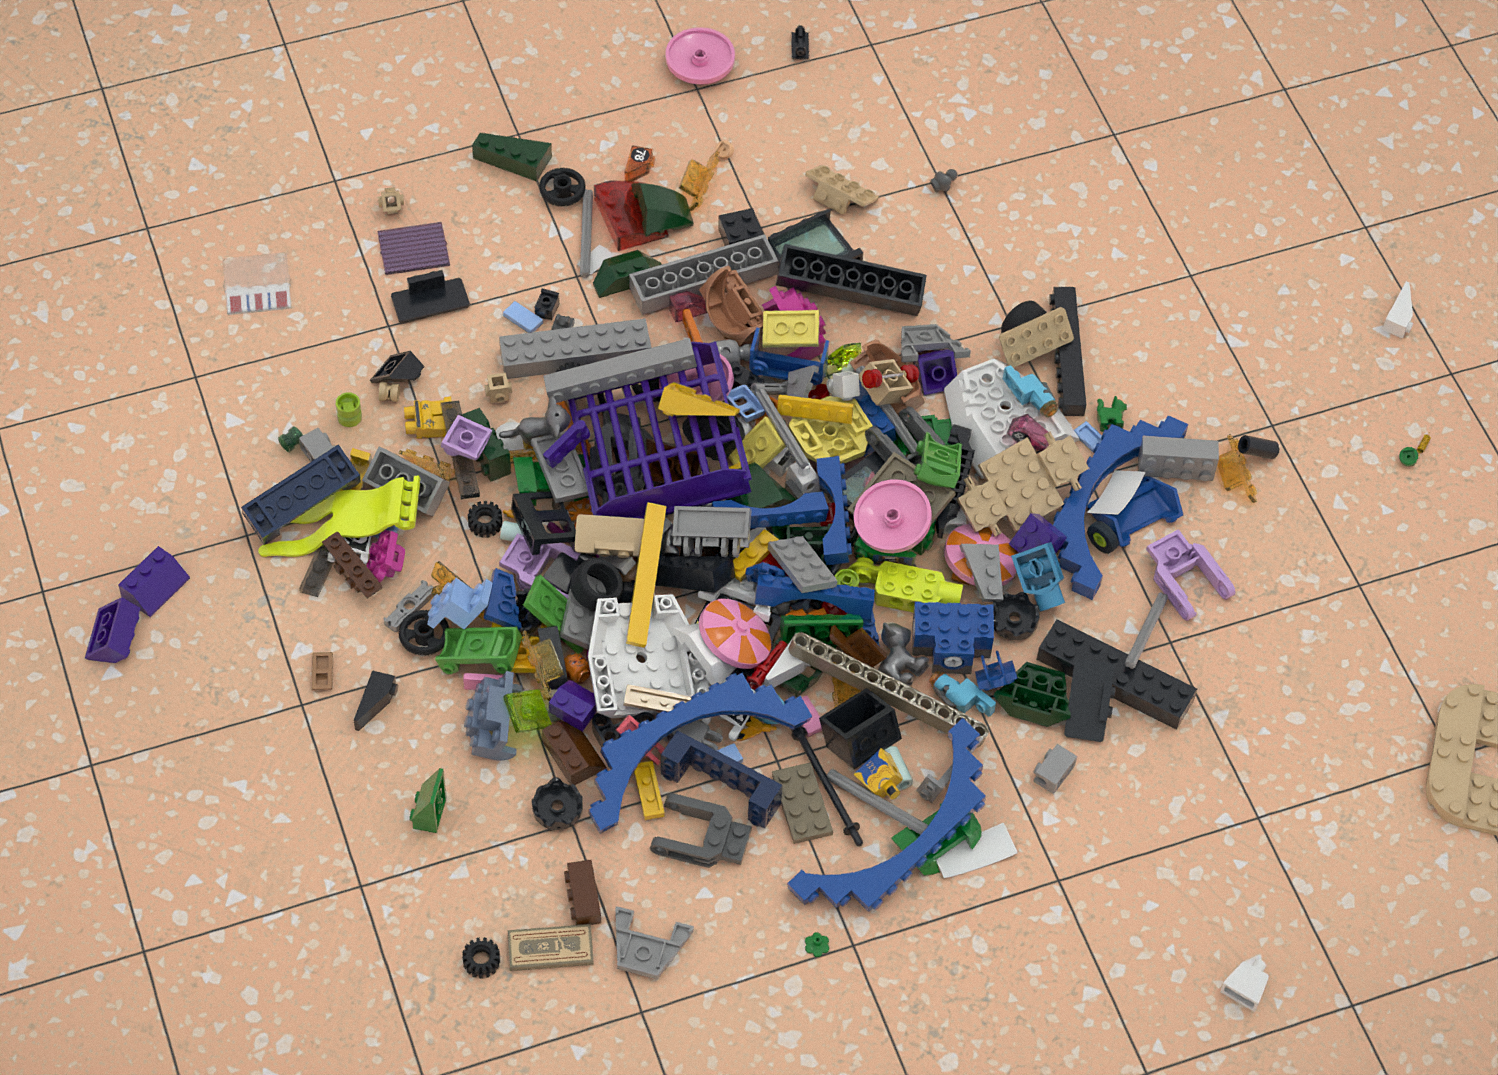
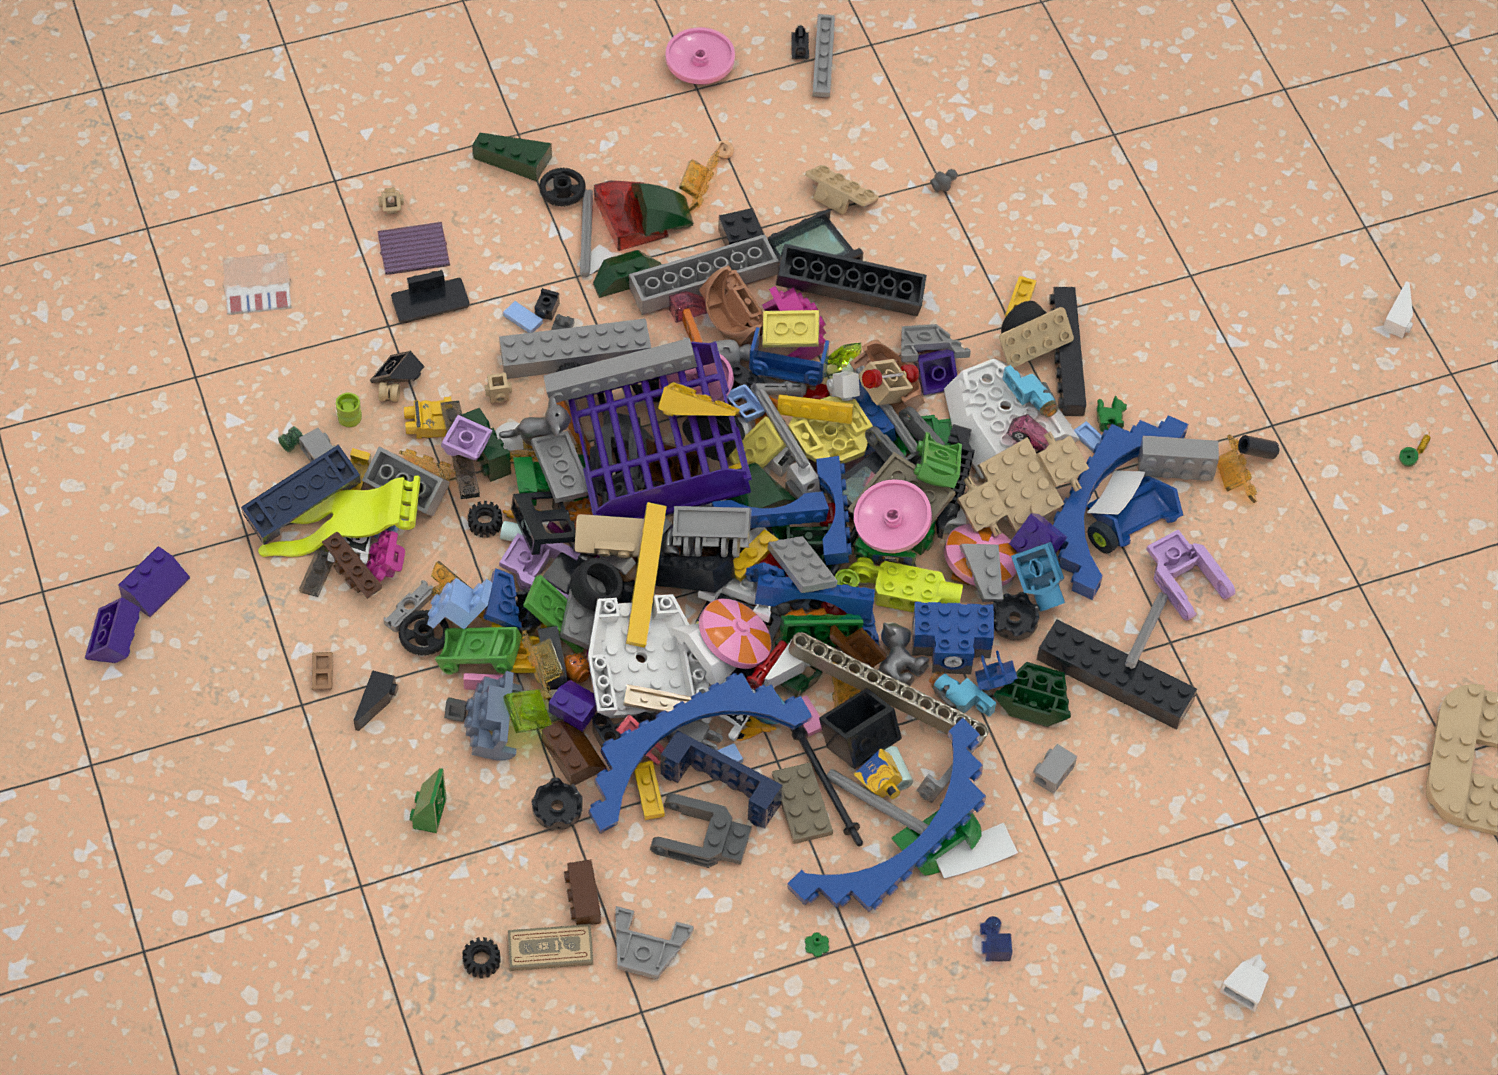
dark purple plate [542,420,590,468] -> none
clear orange slope [624,145,655,184] -> none
light grey wing [787,365,819,398] -> none
black bracket [1064,659,1116,742] -> none
none -> dark grey tile [444,697,467,722]
none -> light grey plate [813,14,835,97]
none -> clear blue brick [980,916,1012,961]
none -> yellow plate [1005,276,1037,317]

